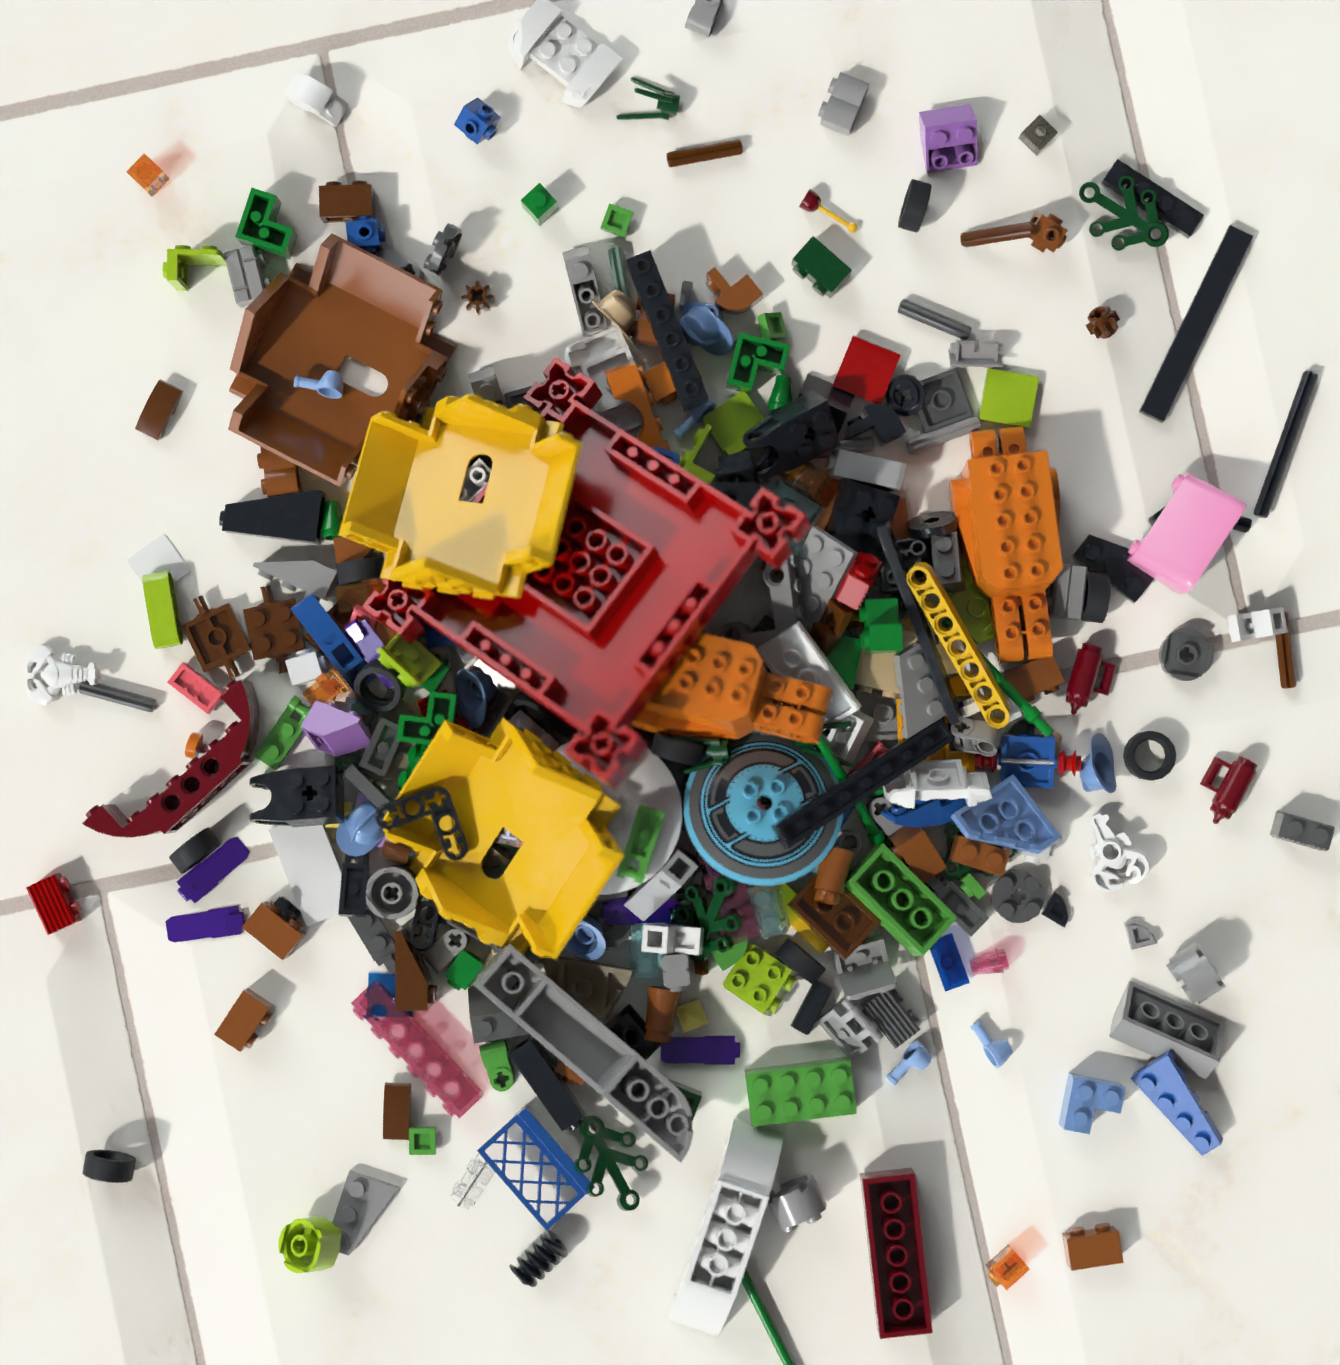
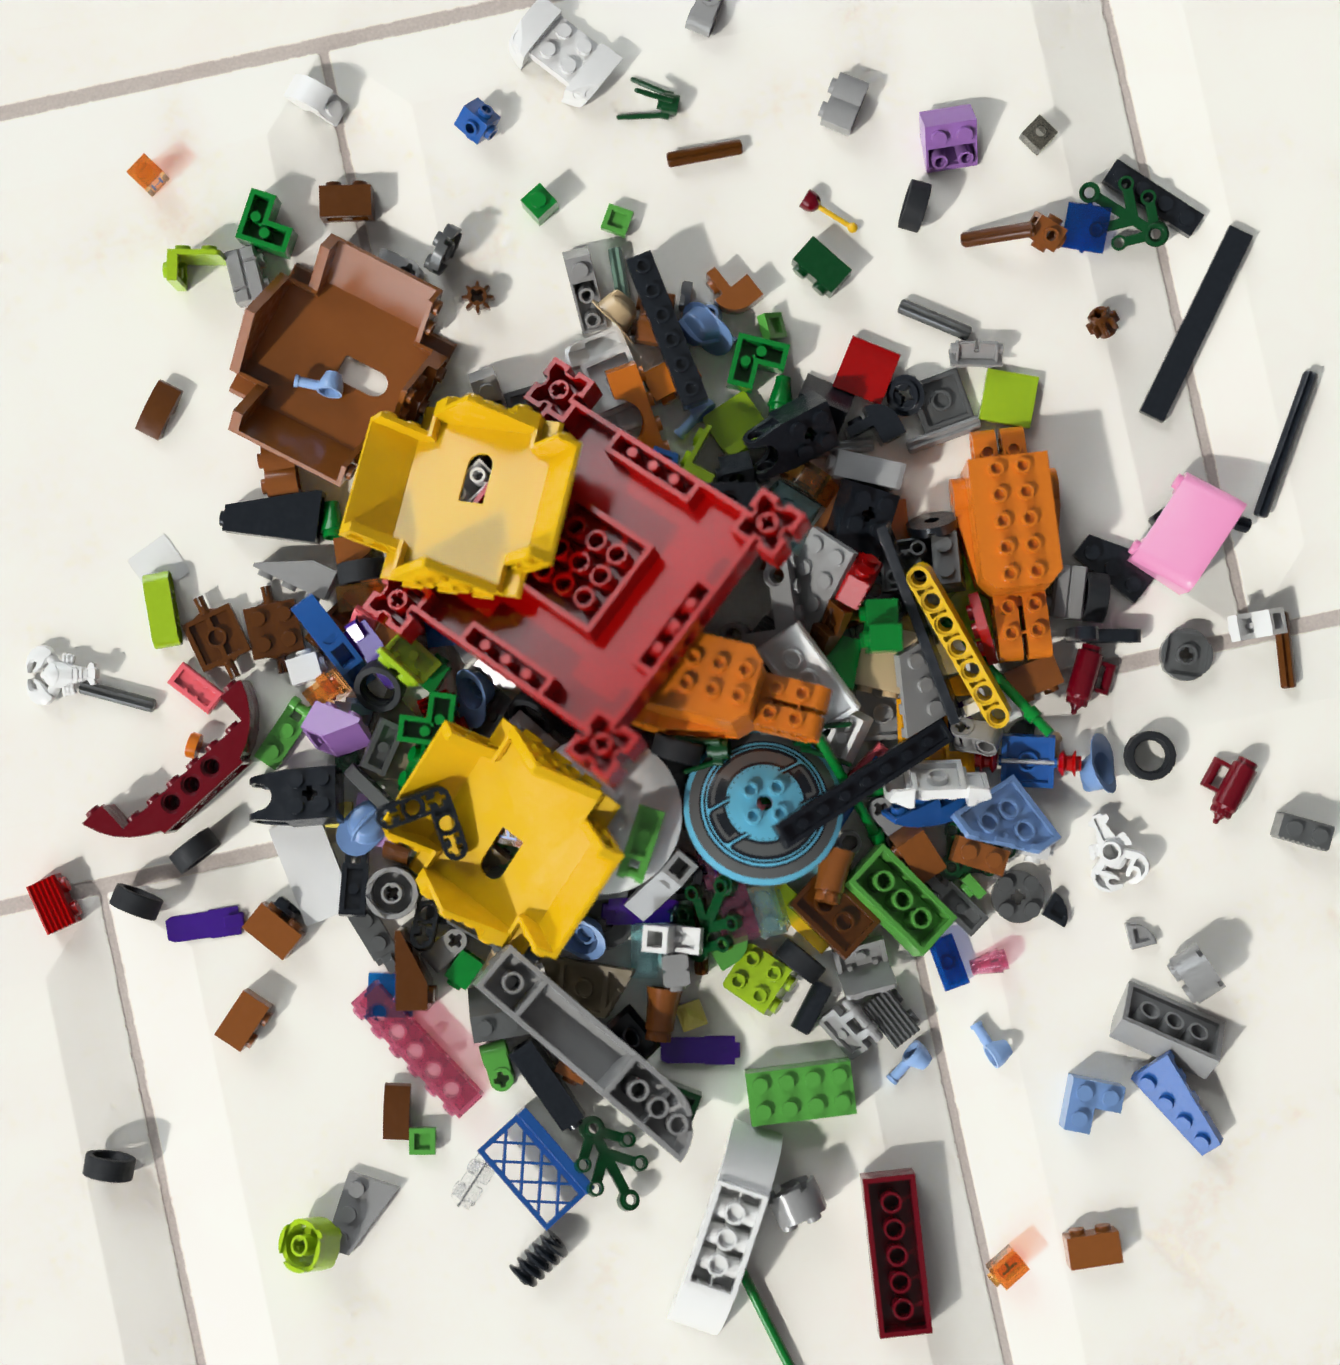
dark purple piece [177,837,250,904] -> none
blue brick [345,216,386,255] -> none
none -> black tyre [109,883,164,921]
none -> red plate [965,591,999,666]
none -> clear blue piece [1061,201,1112,254]
none -> black beam [1065,626,1141,643]

